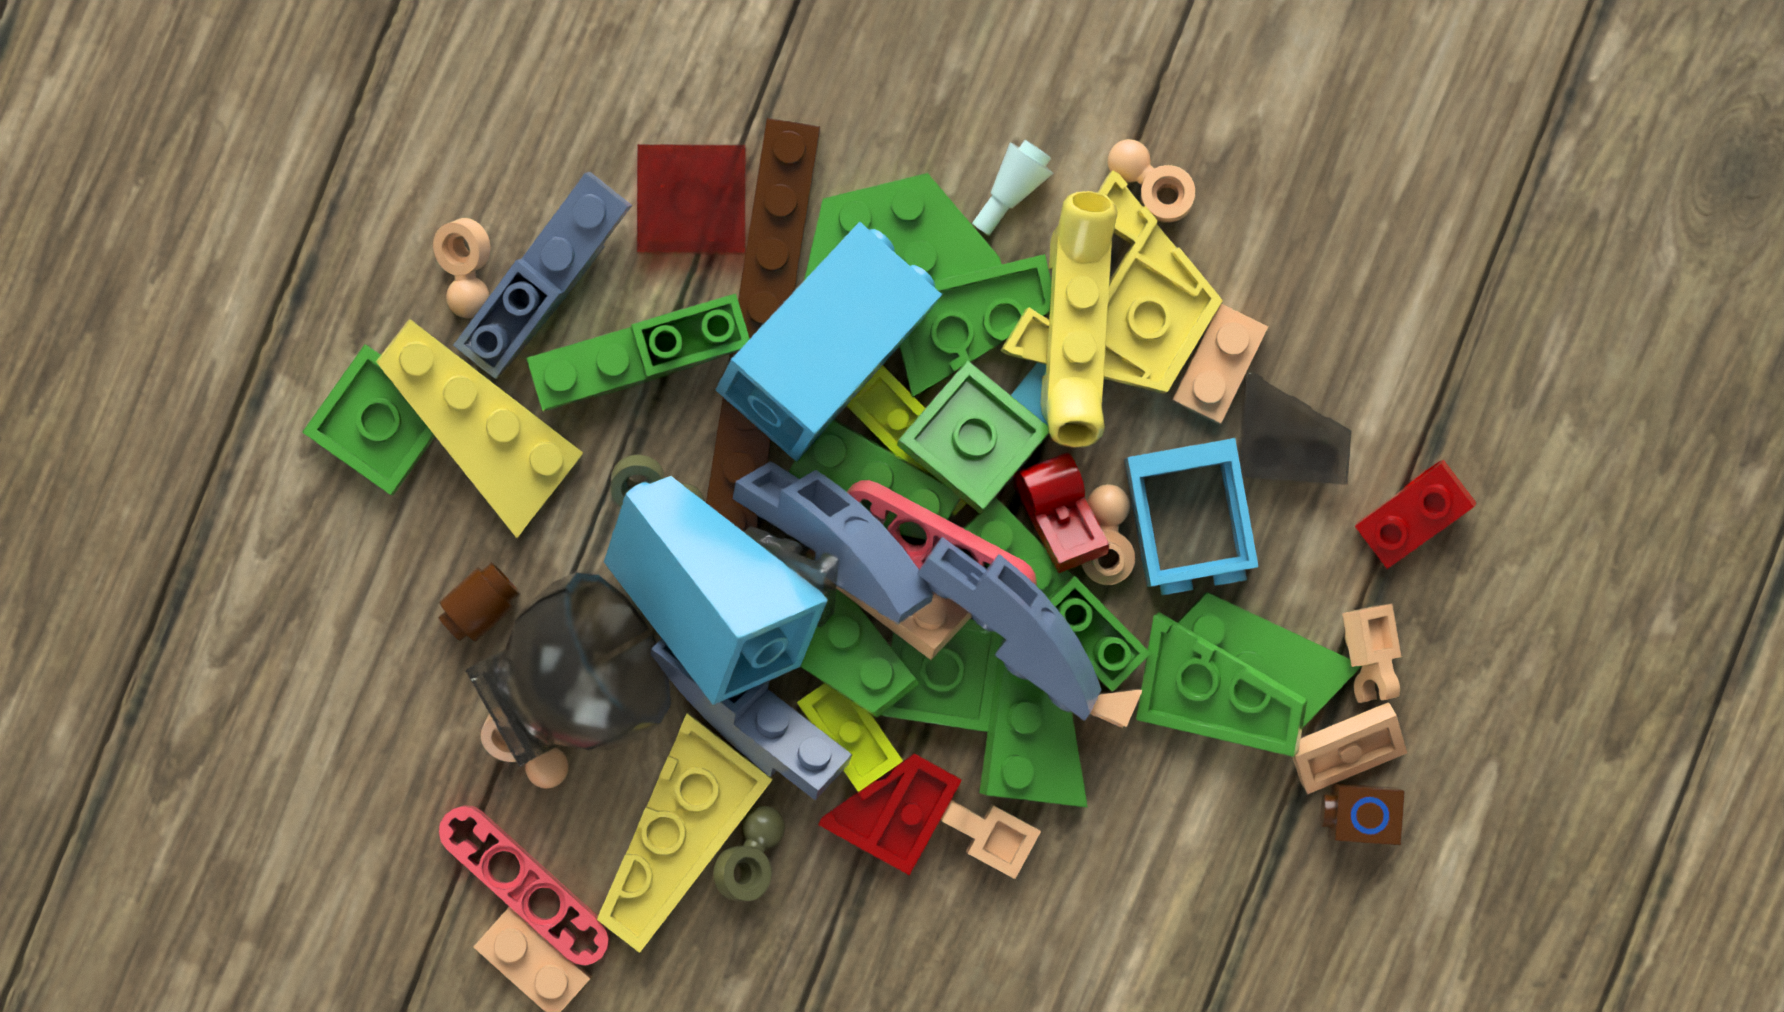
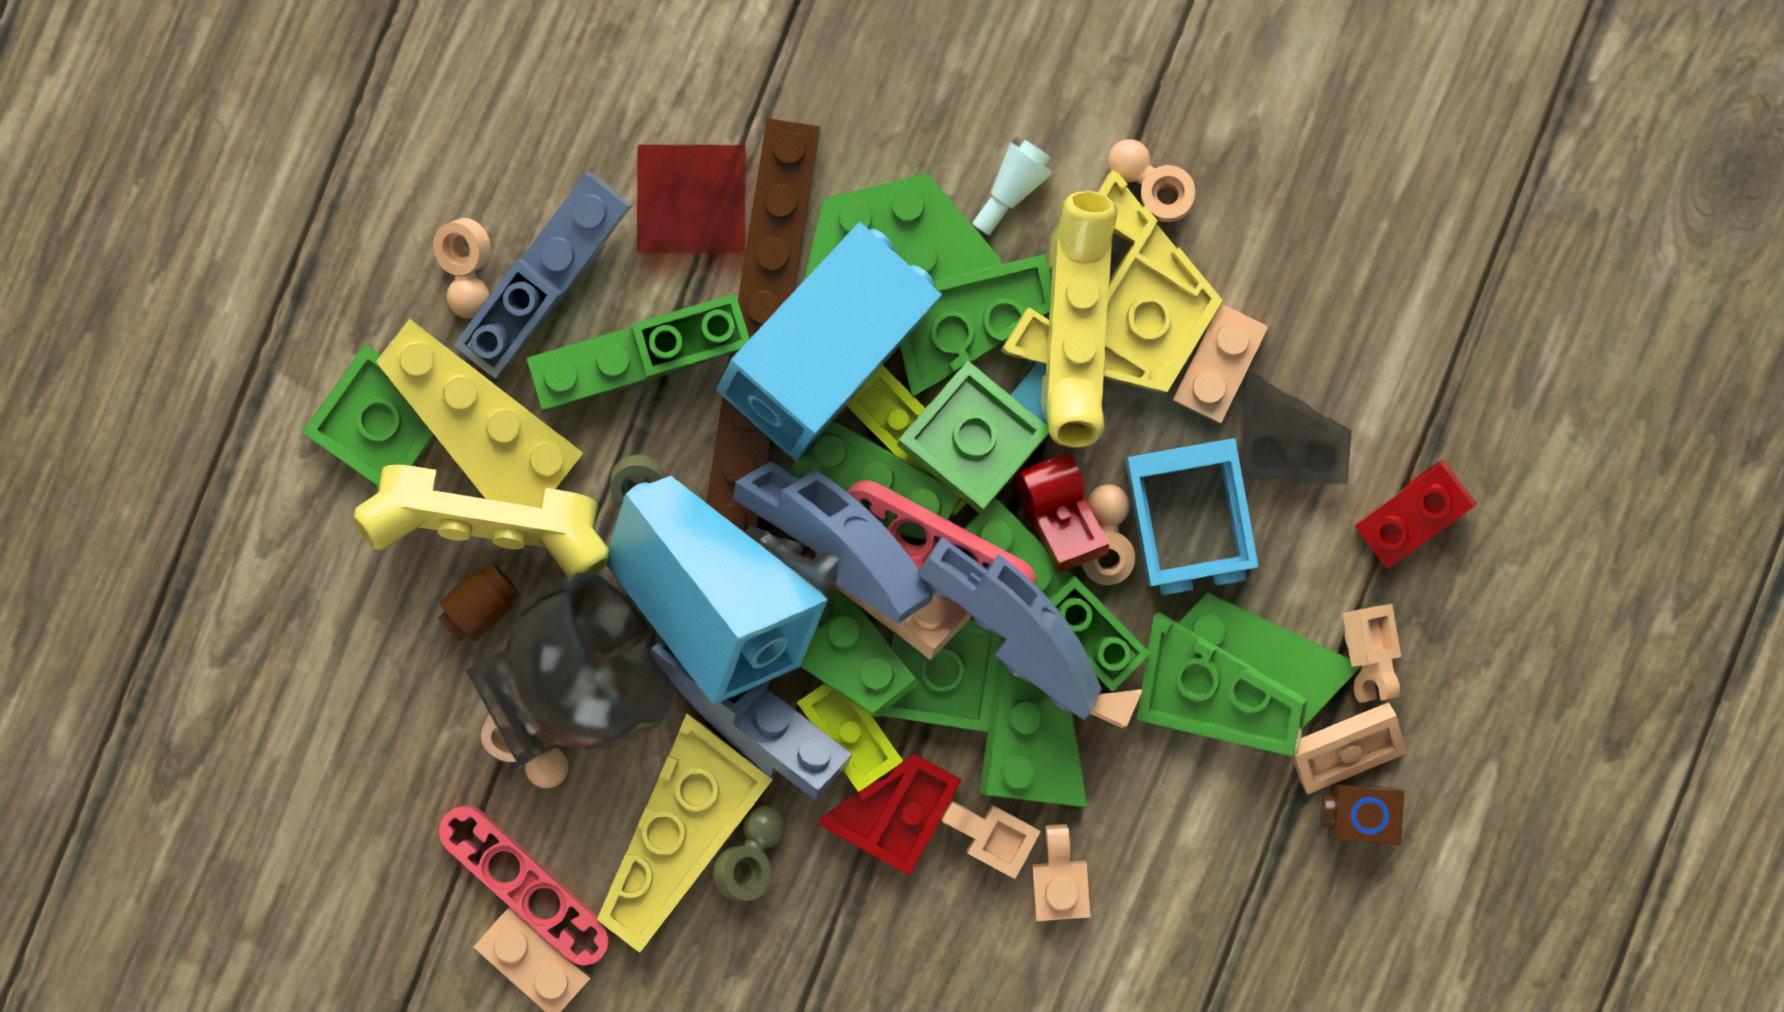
none -> light yellow plate [353,465,610,582]
none -> light nougat plate [1032,824,1091,921]

